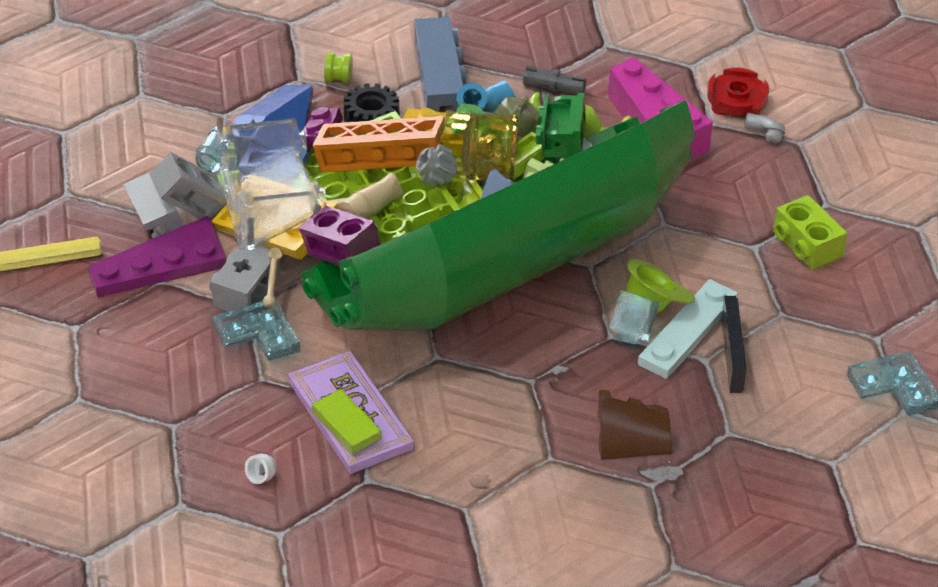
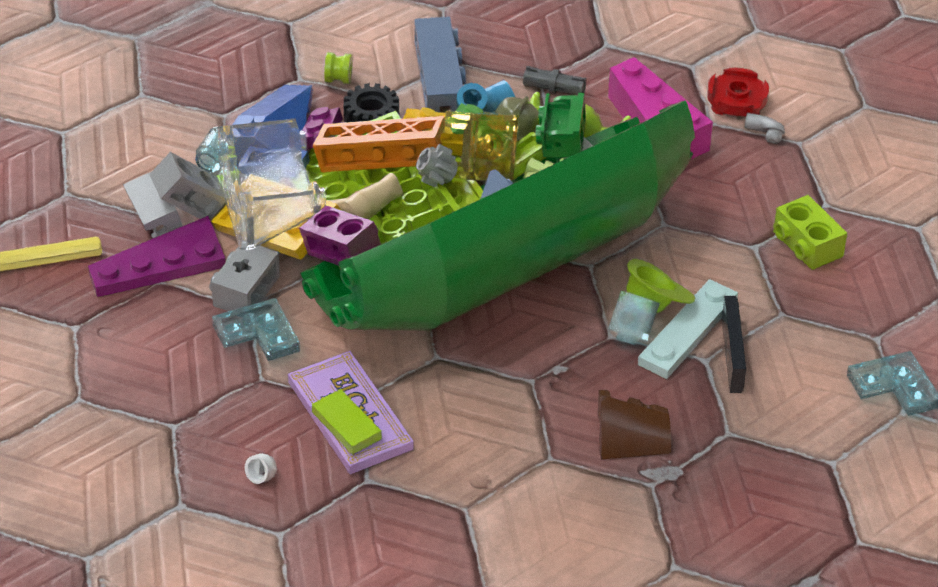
tan hinge [263,247,283,308] -> none

